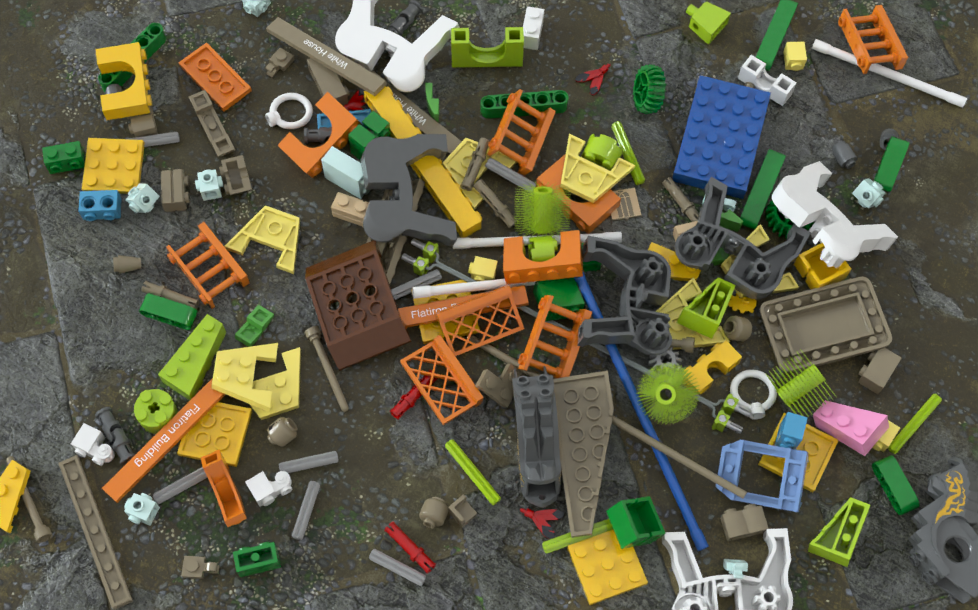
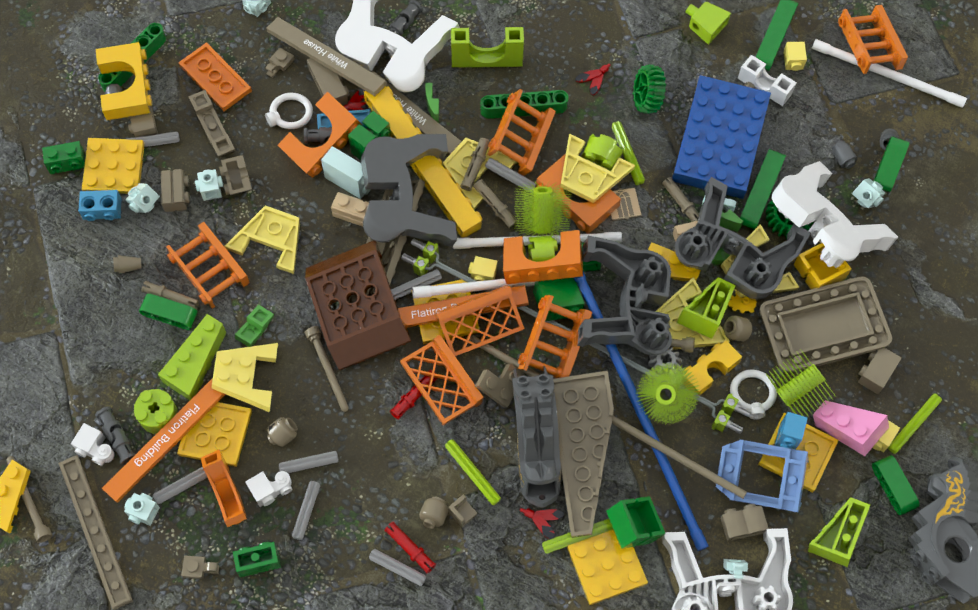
light yellow wing [249,347,301,420] -> none
white brick [523,7,544,50] -> none

